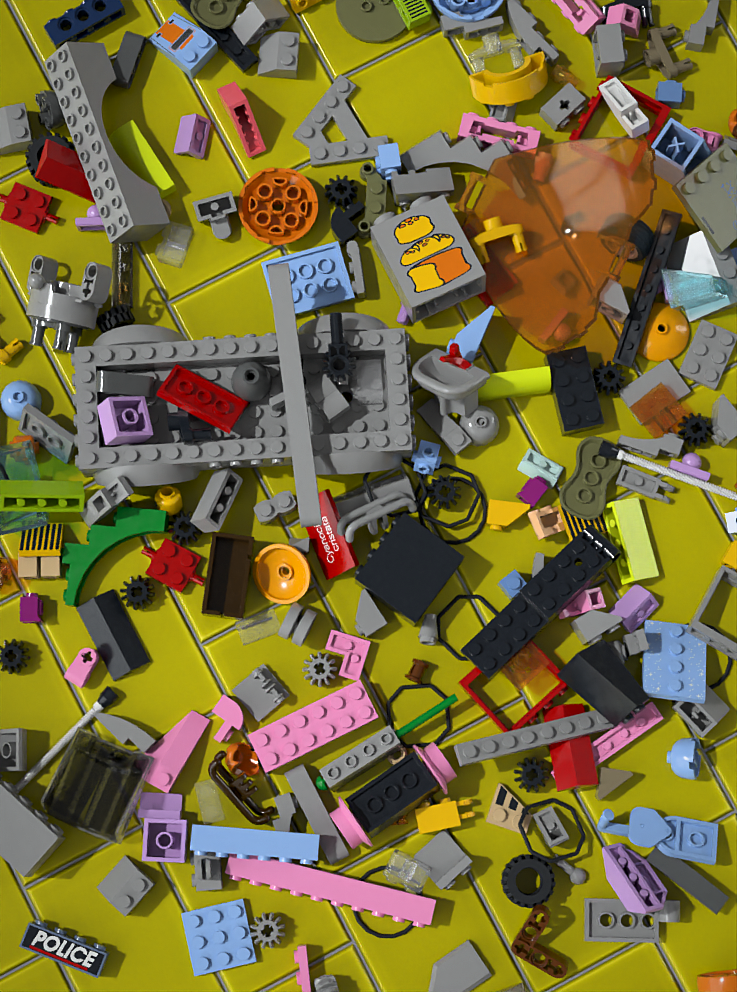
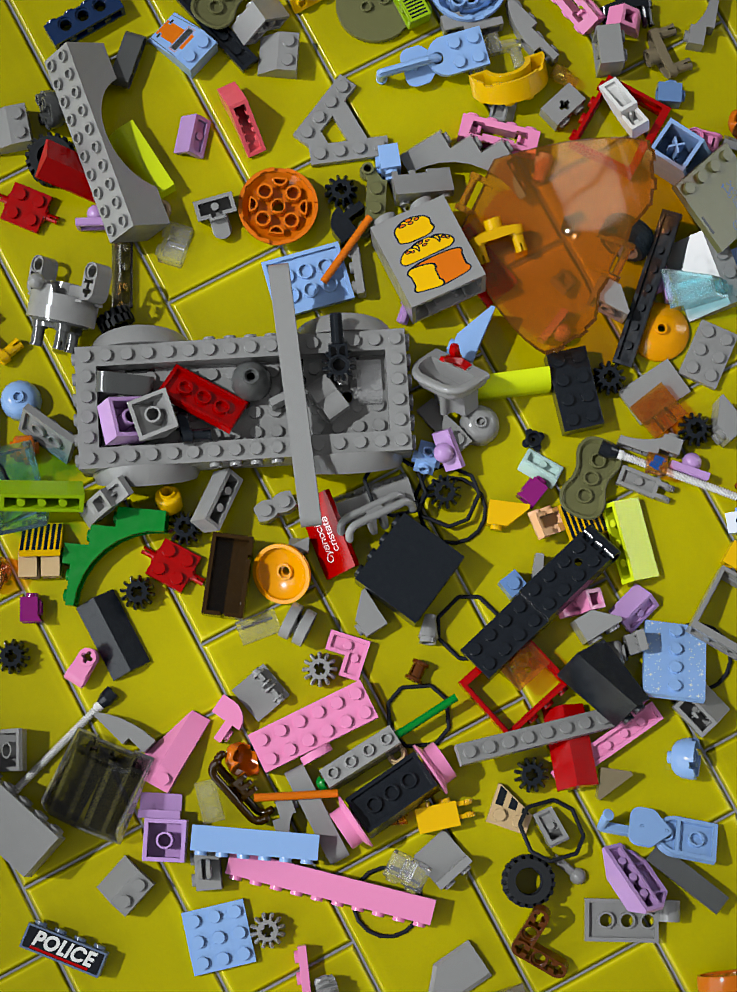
none -> light grey slope [127,387,180,441]
none -> orange bar [254,789,338,802]
none -> bright pink piece [300,742,333,765]
none -> orange bar [320,215,373,284]
none -> light blue plate [376,26,490,87]
none -> lavender tile [431,428,465,472]
none -> black plate [522,429,545,451]
none -> clear orange tile [645,452,668,477]

